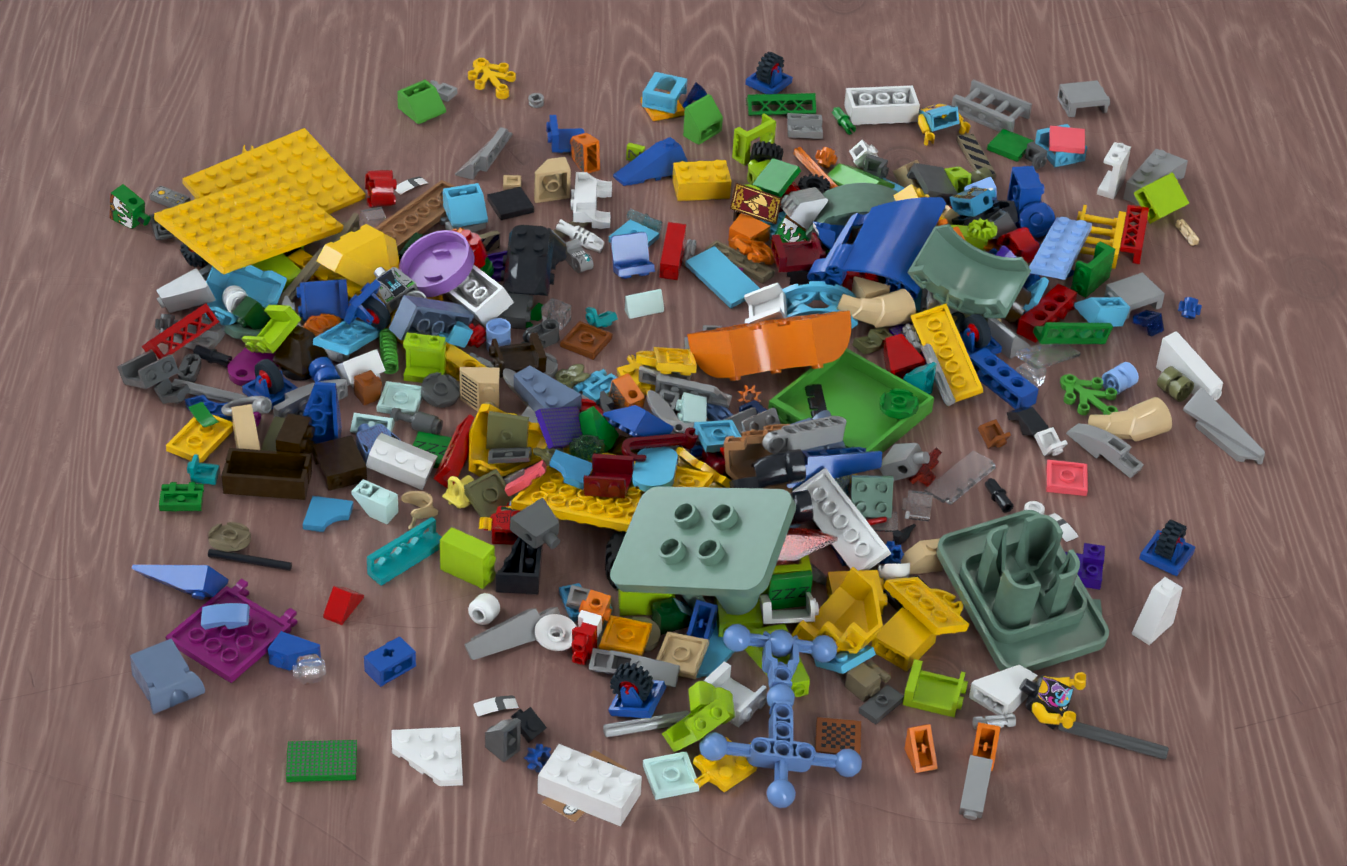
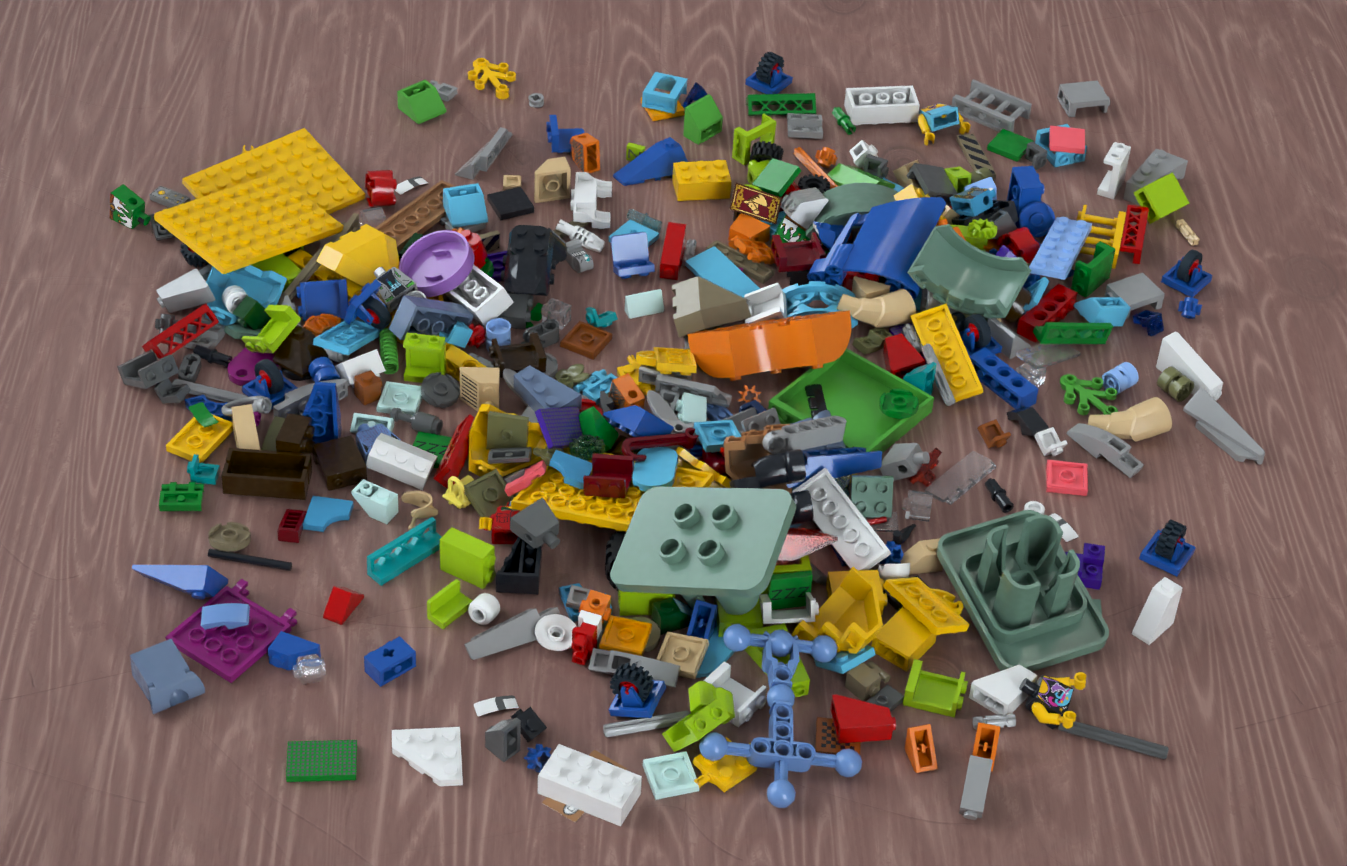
none -> dark red slope [277,509,307,543]
none -> lime panel [427,579,473,629]
none -> dark tan panel [672,276,751,338]
none -> red slope [830,694,896,743]
none -> blue plate [1161,249,1213,298]

